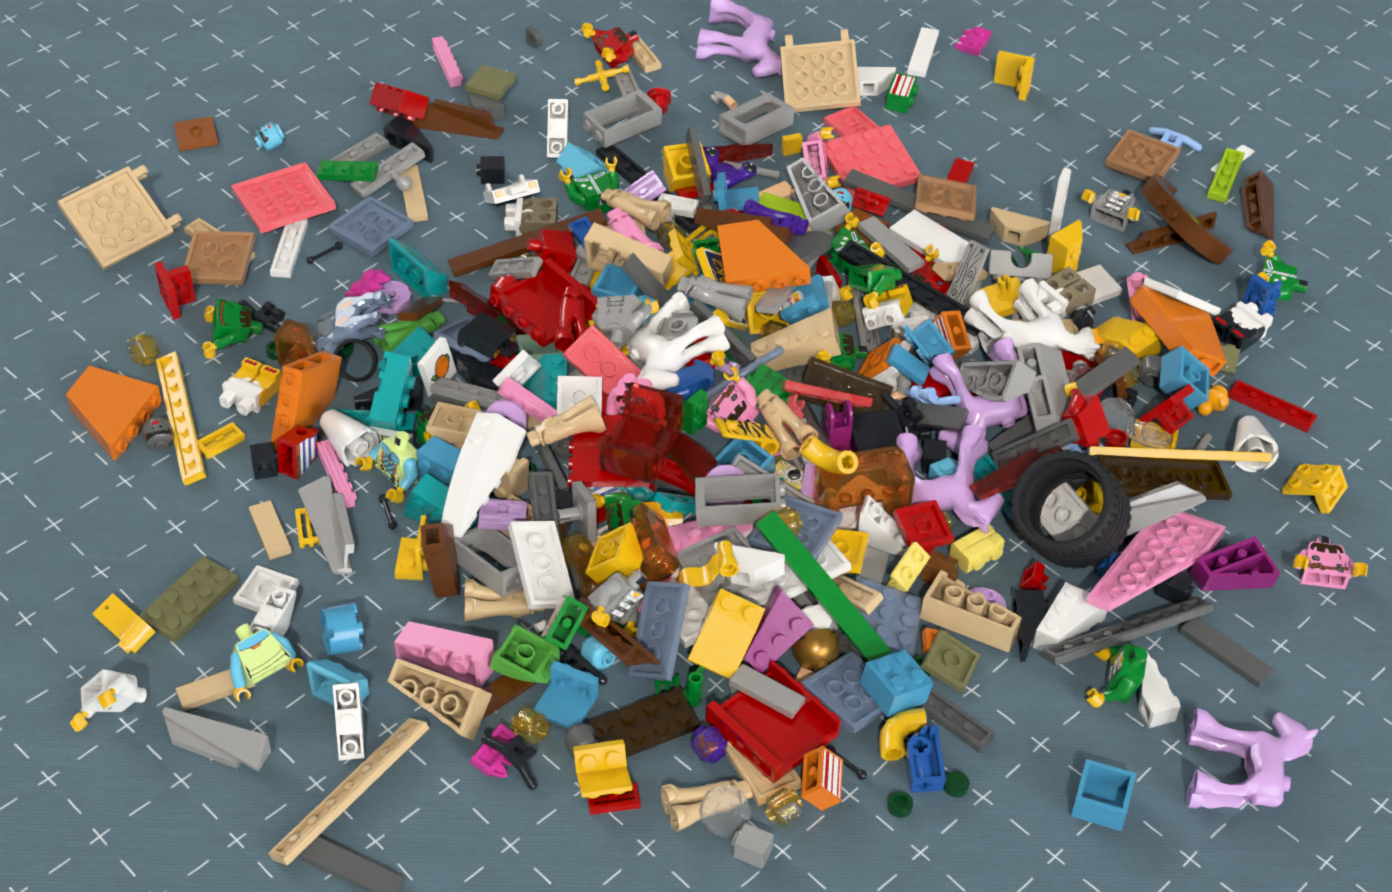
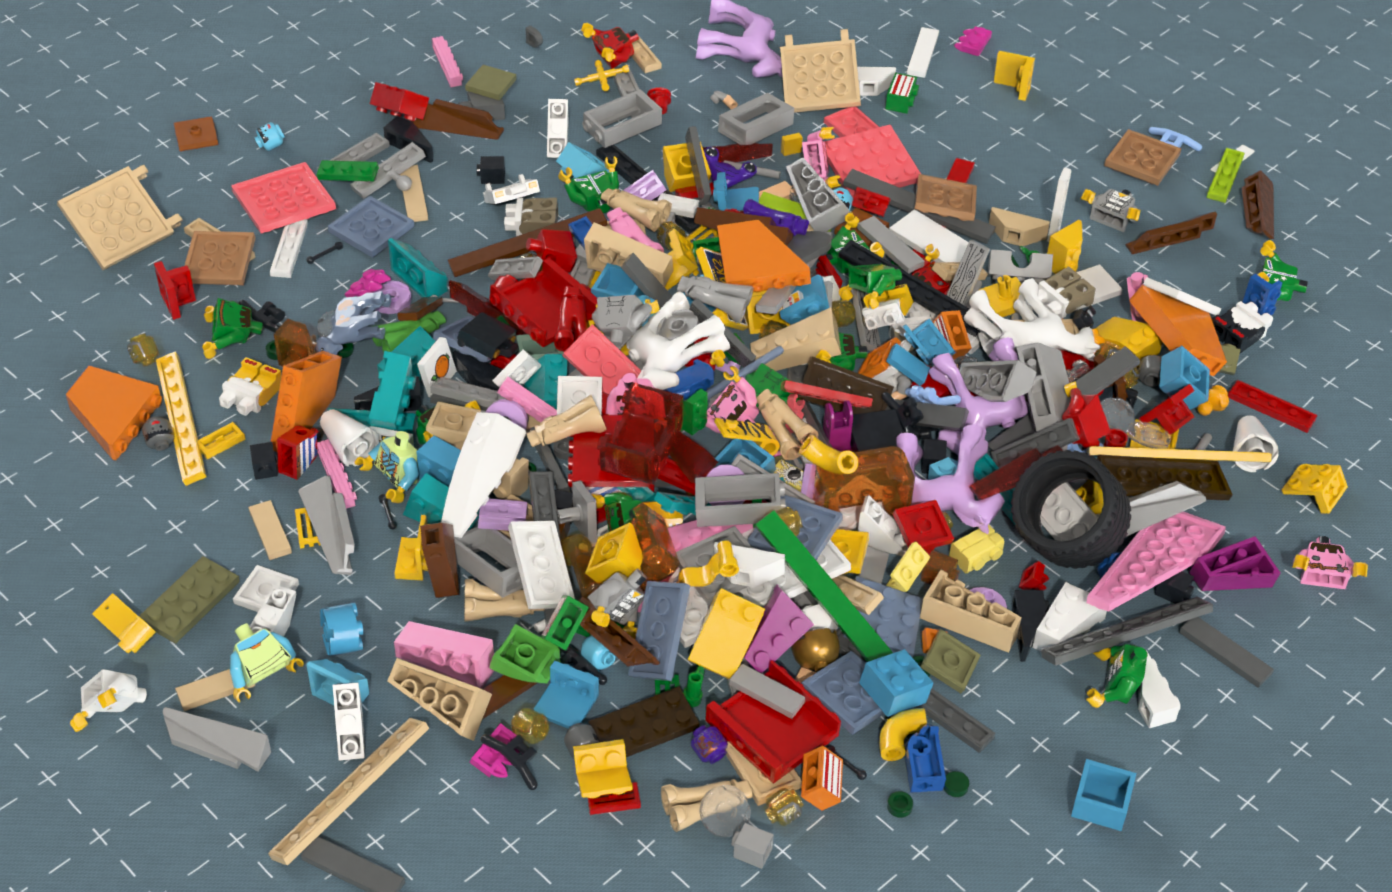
black tyre [334,339,377,382] -> none
reddish brown arch [1141,174,1234,265] -> none
lavender animal [1186,708,1319,809] -> none

